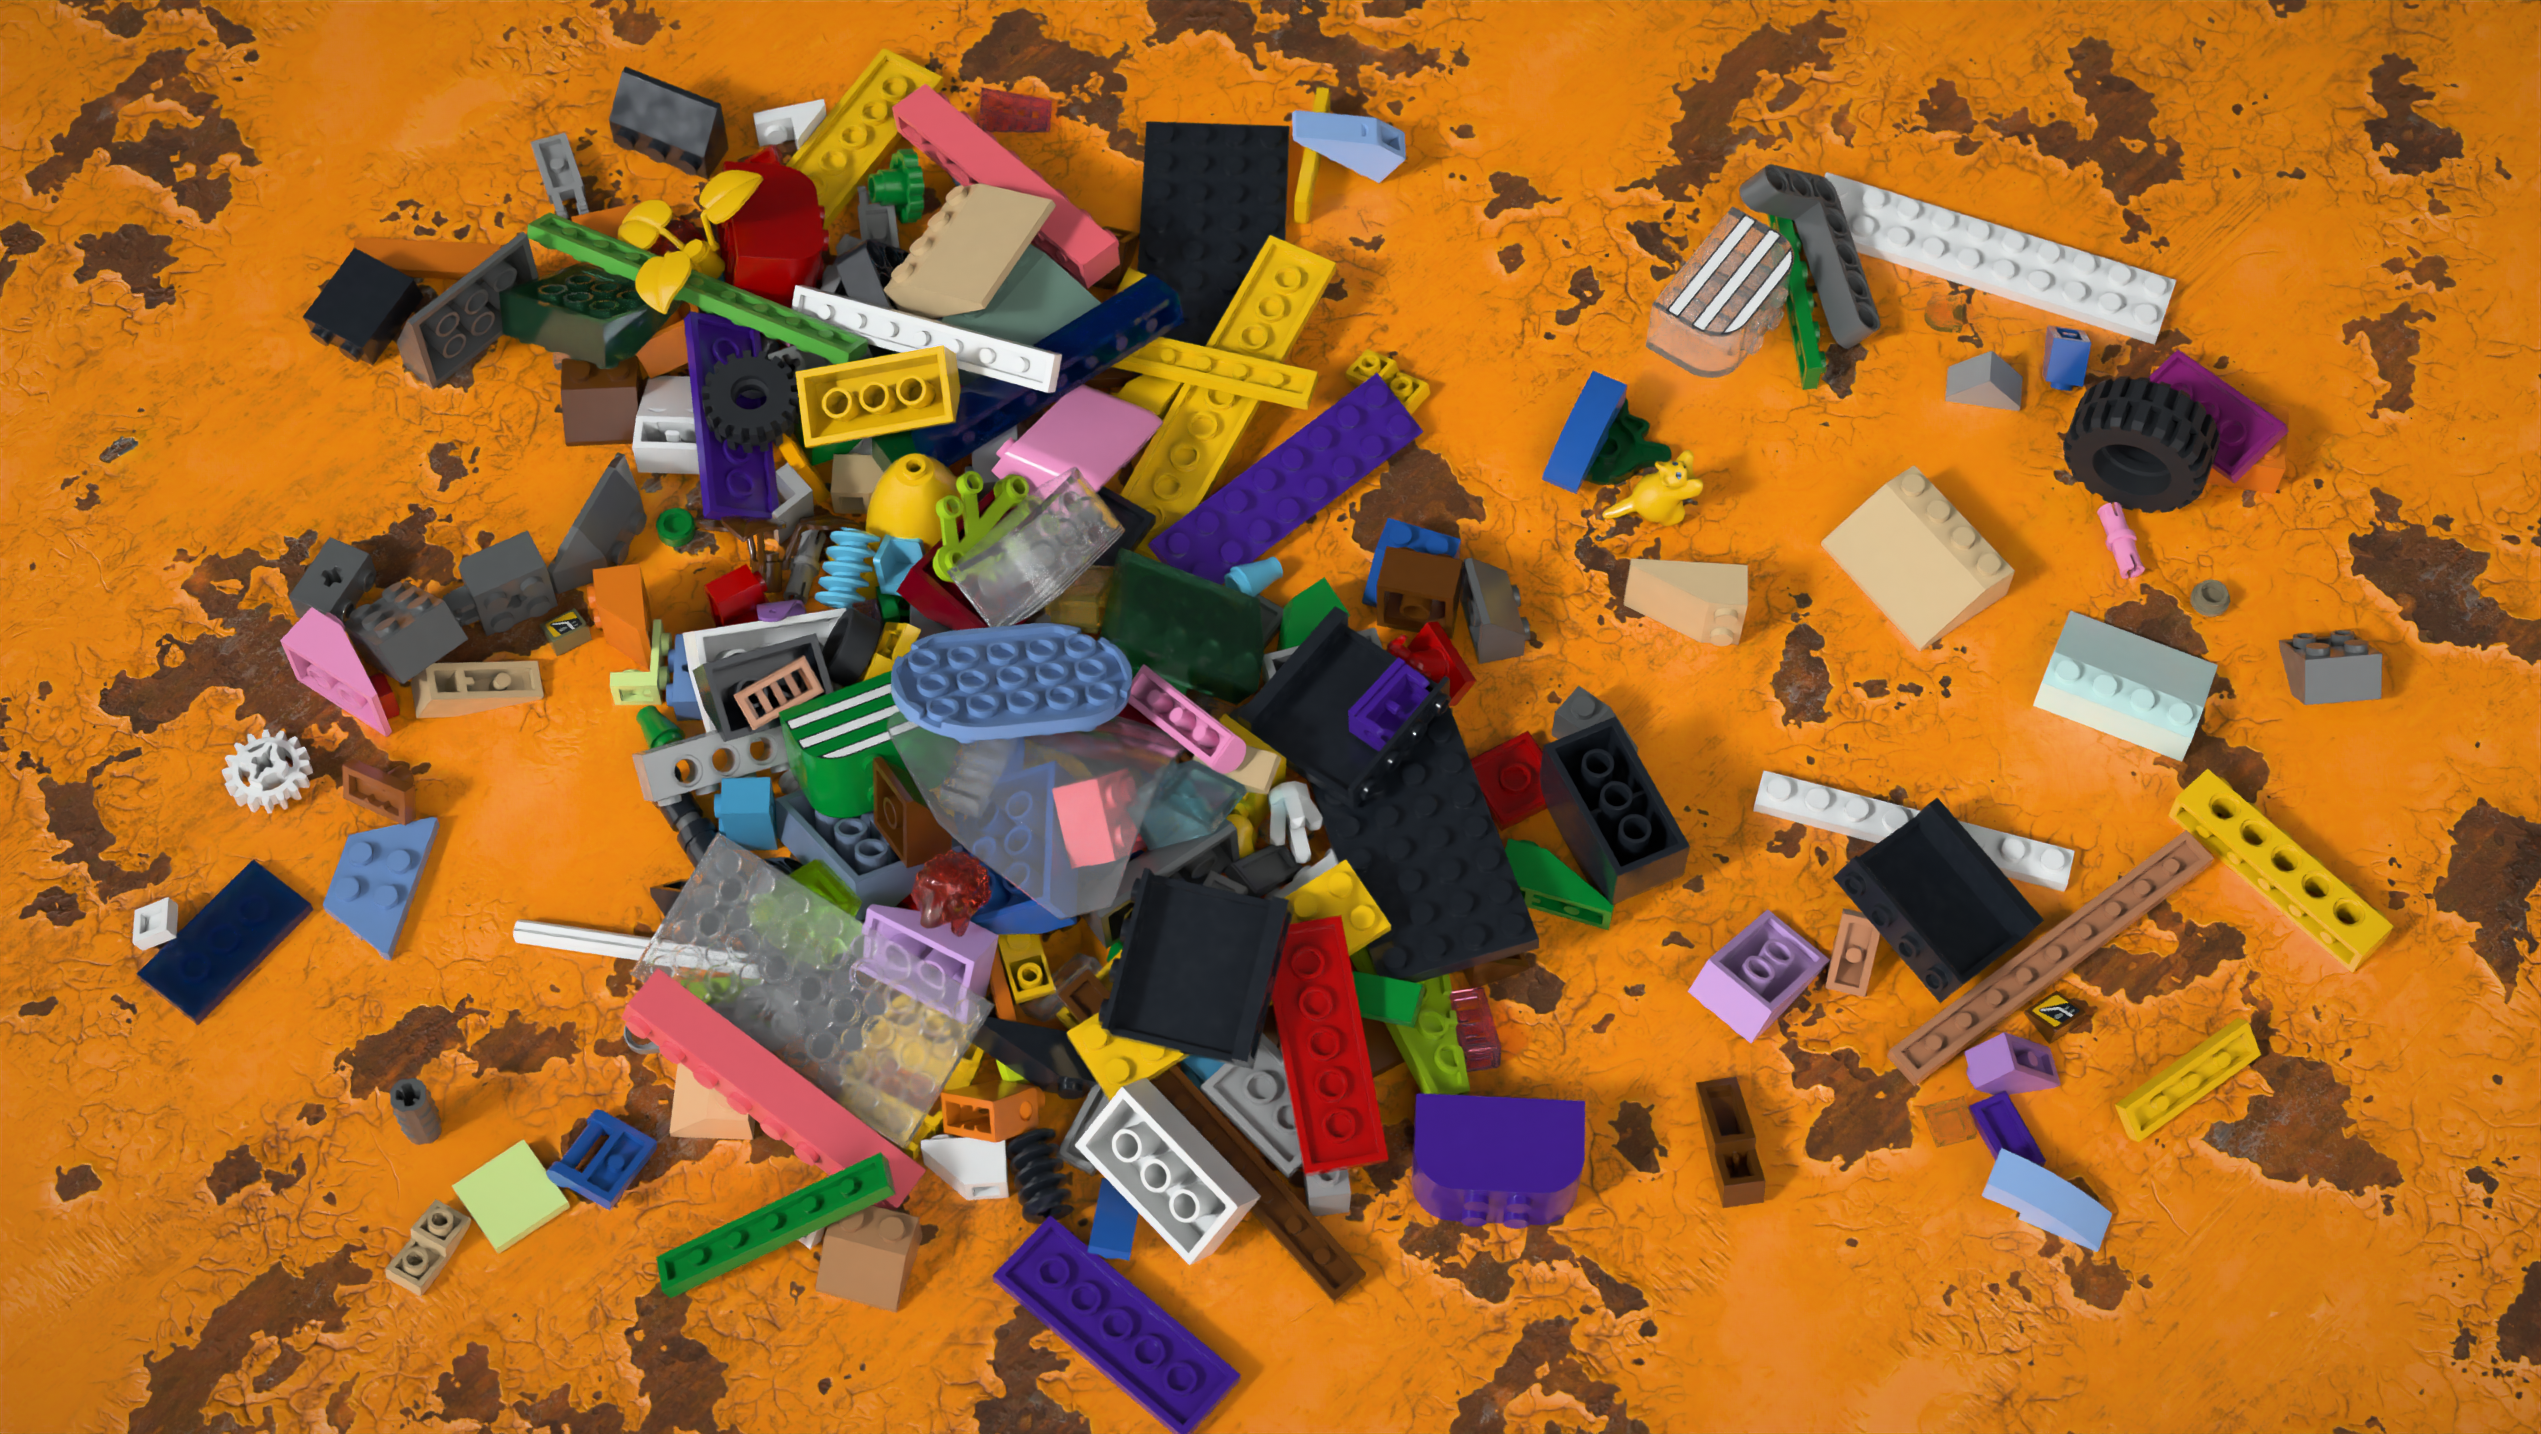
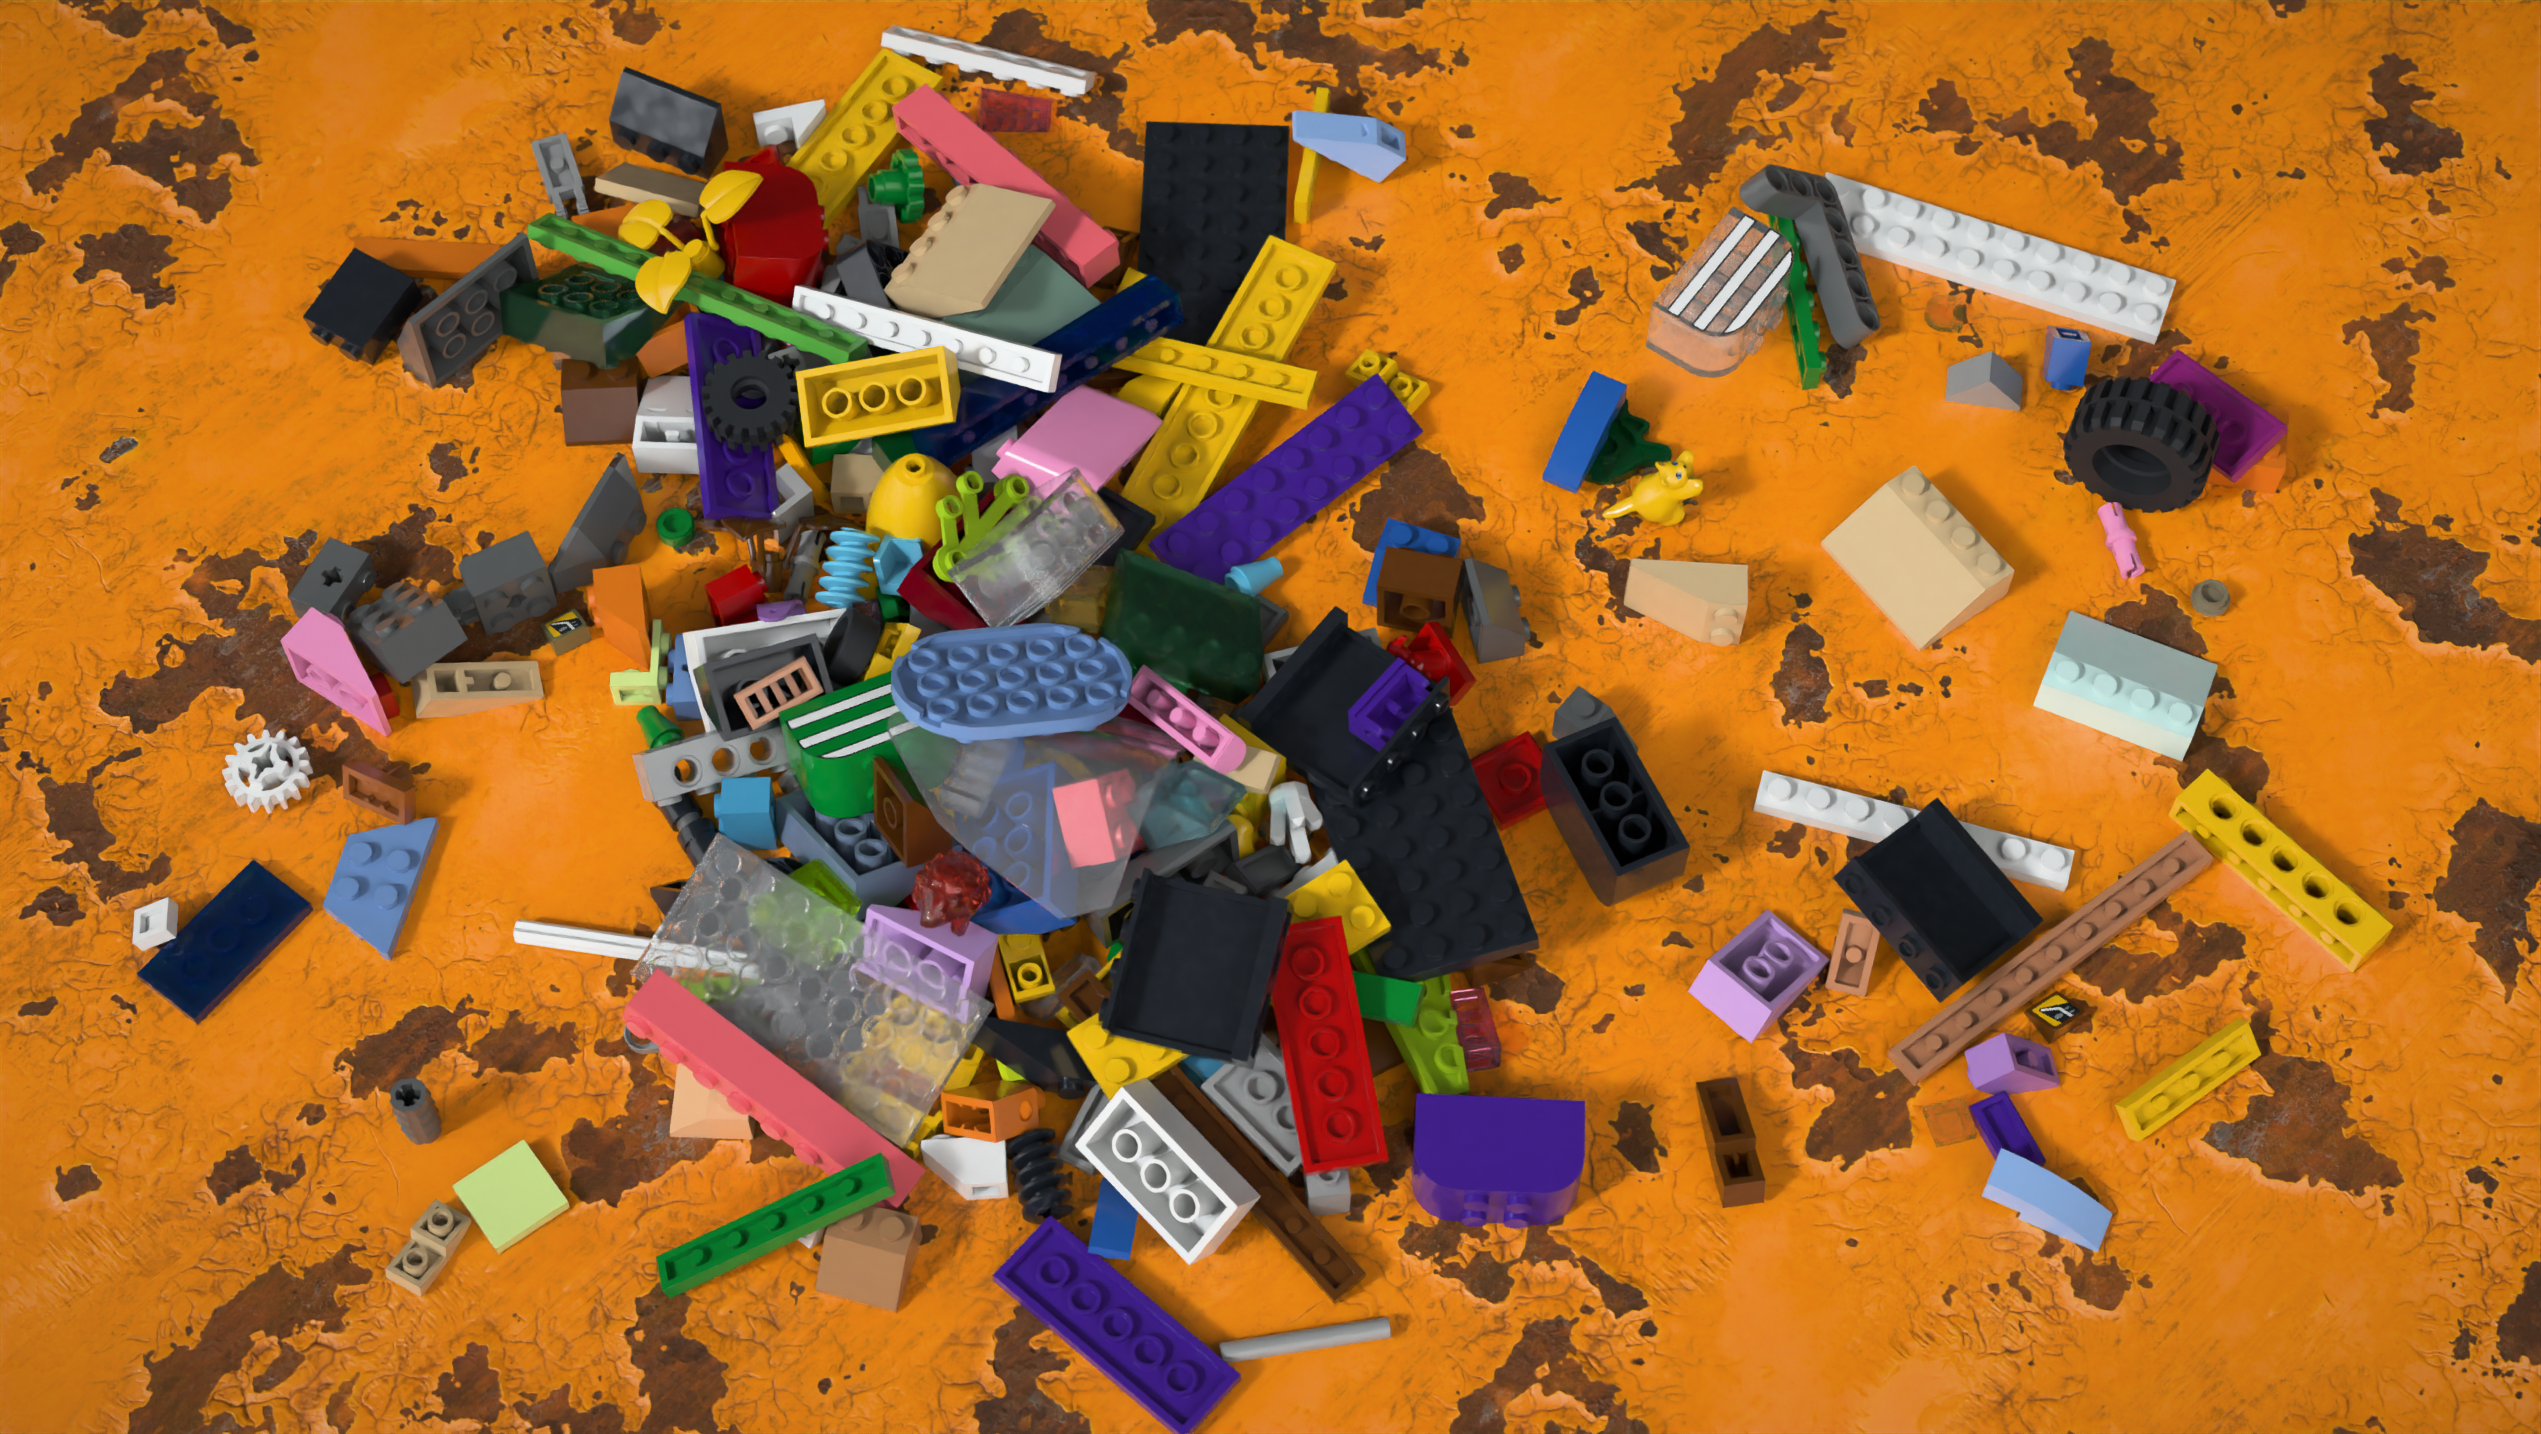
blue plate [546,1109,657,1211] -> none
green slope [1277,577,1351,651] -> none
green slope [1505,838,1614,930] -> none
slope [2279,630,2382,705] -> none
none -> tan tile [594,162,707,218]
none -> white plate [881,25,1095,97]
none -> light grey piece [1219,1317,1391,1363]

